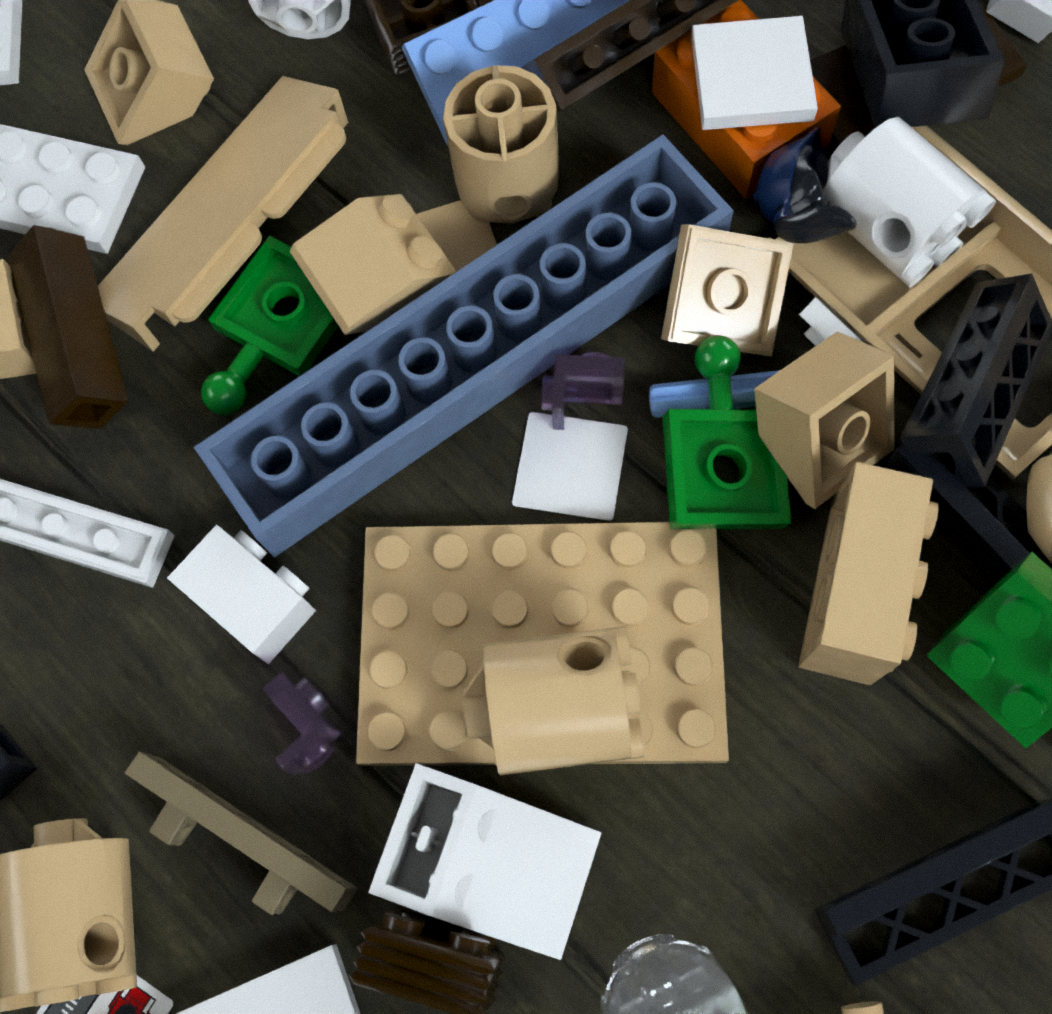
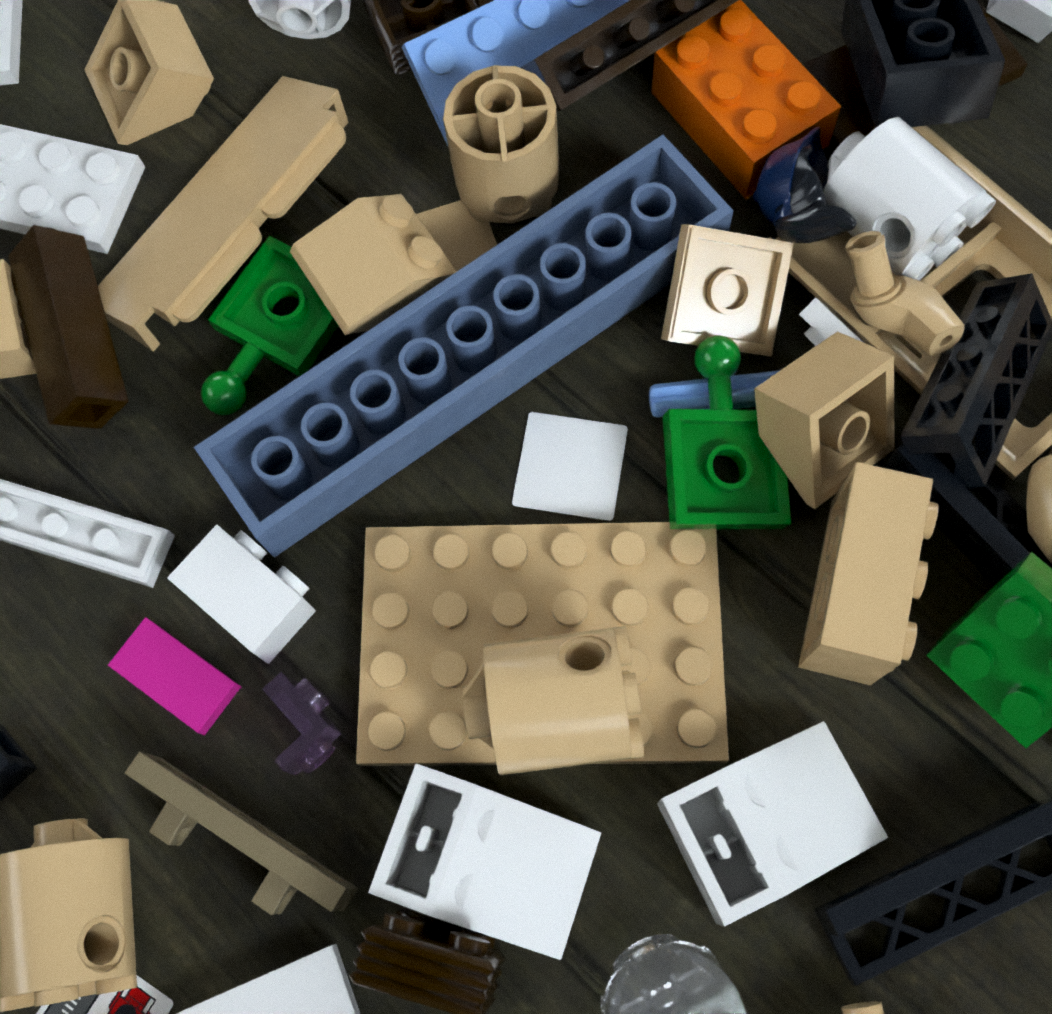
clear purple bracket [542,352,625,430] -> none
white tile [691,16,818,130] -> none
none -> dark pink tile [108,617,242,736]
none -> white slope [657,721,888,927]
none -> tan arm [845,231,964,356]

